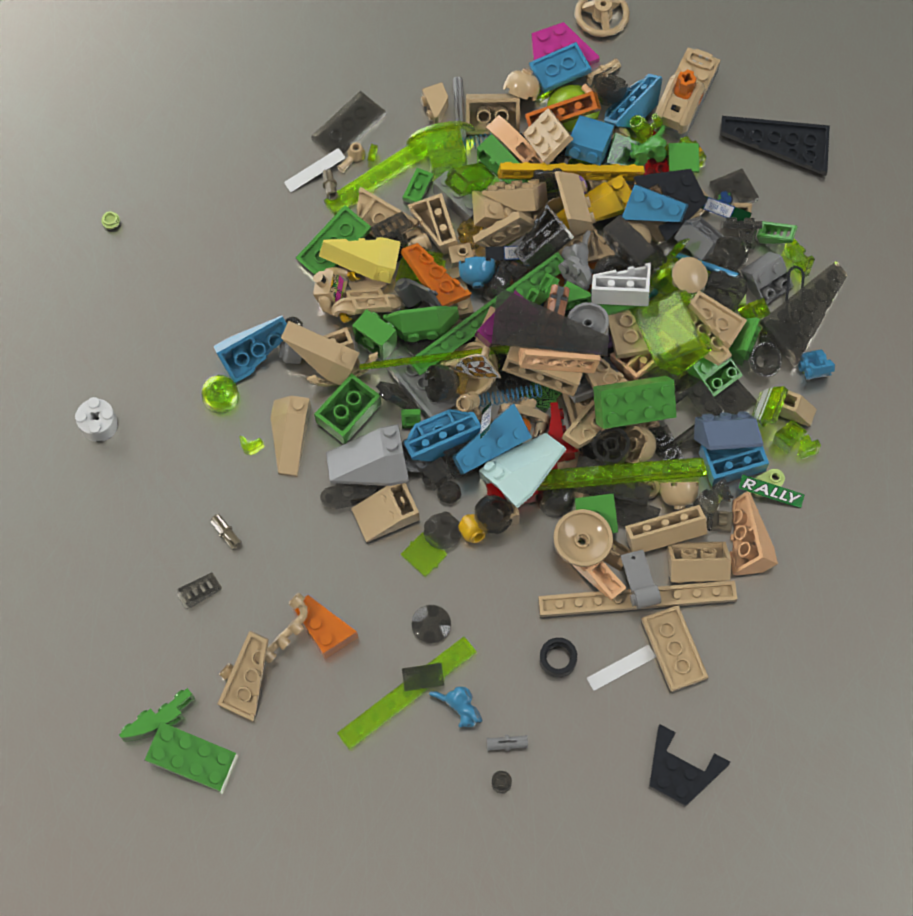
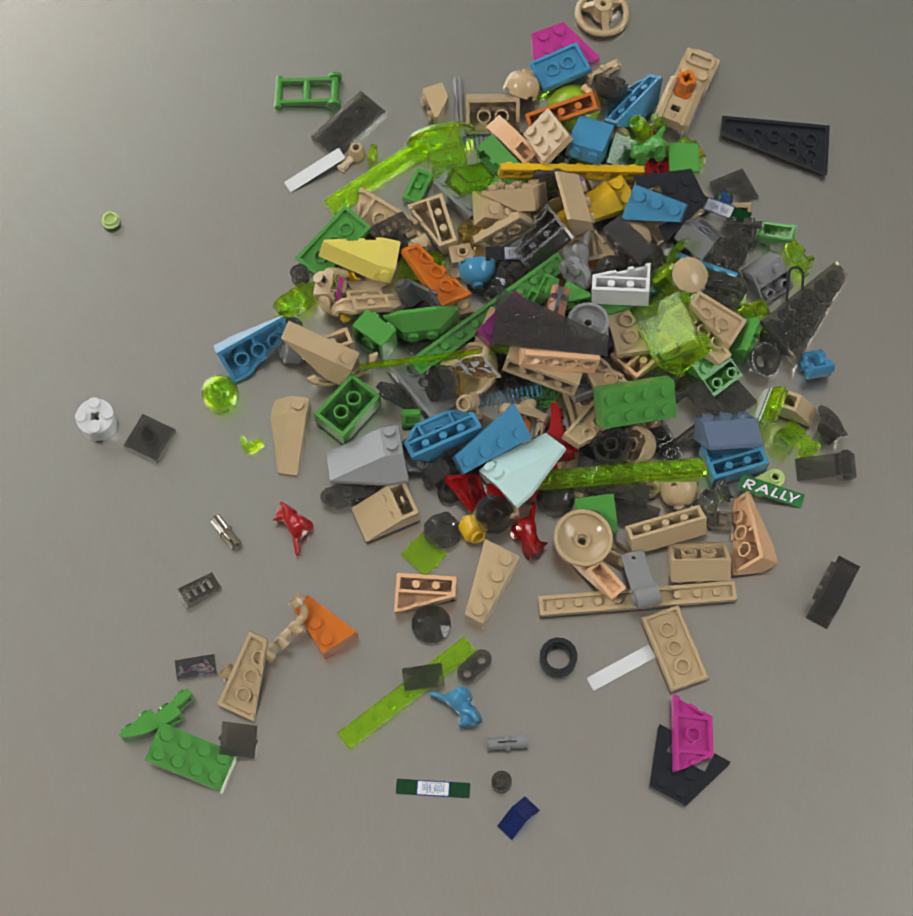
dark tan axle [323,169,338,200] -> none
sticker [480,401,492,439] -> none
none -> clear smoke tile [124,414,176,464]
none -> clear smoke tile [175,654,217,681]
none -> clear smoke piece [218,721,258,759]
none -> clear neon green piece [273,281,318,319]
none -> red animal [273,501,313,556]
none -> bright green piece [274,72,342,110]
none -> clear smoke wheel [290,264,310,287]
none -> light nougat wedge [394,573,457,615]
none -> sticker [396,779,470,798]
none -> red wing [444,473,490,512]
none -> clear smoke plate [457,649,492,684]
none -> tan wedge [465,539,520,630]
none -> clear blue slope [497,796,540,840]
none -> red animal [510,504,548,560]
none -> dark pink wing [671,694,714,773]
none -> clear smoke door [795,450,857,481]
none -> clear smoke wedge [806,556,860,629]
none -> clear smoke piece [817,405,848,445]

